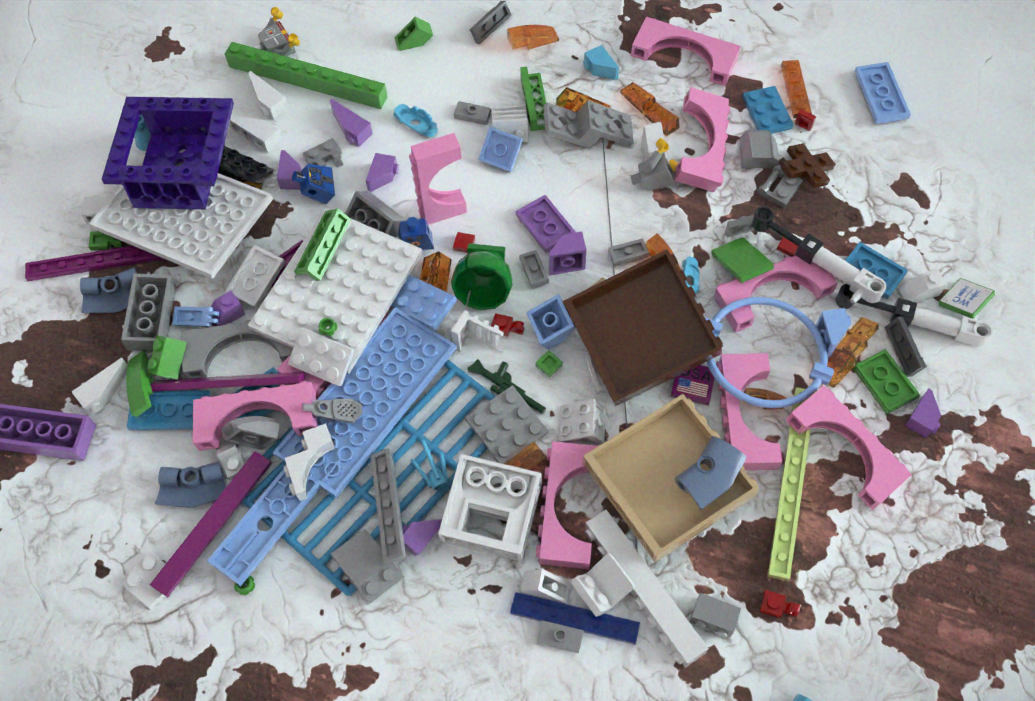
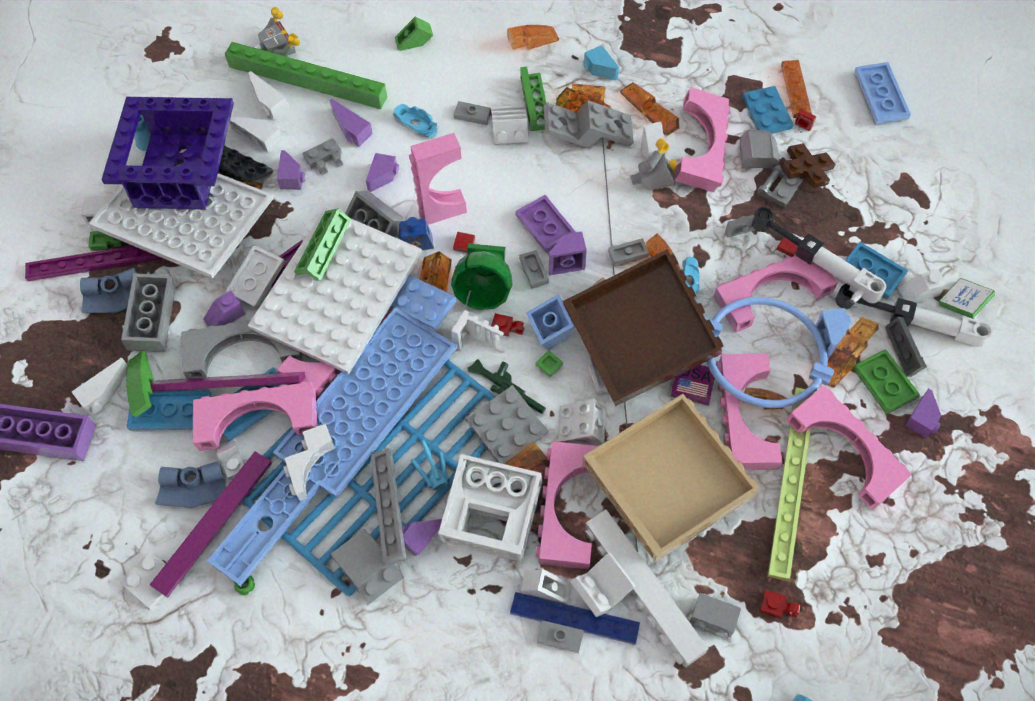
bright green brick [147,335,187,379] -> none
light blue hinge [172,306,219,327] -> none
light grey slope [221,416,279,450] -> none
white plate [288,328,355,386] -> none
torso [292,164,335,204] -> none
light grey piece [302,399,363,424] -> none
bright green plate [318,318,338,336] -> none
dark grey hinge [469,1,512,44] -> none
light blue plate [478,126,523,172] -> none
bright pink arch [631,17,741,86] -> none
sand blue panel [675,436,747,510] -> none
bright green tile [711,237,774,283] -> none
none -> clear orange plate [570,84,606,104]

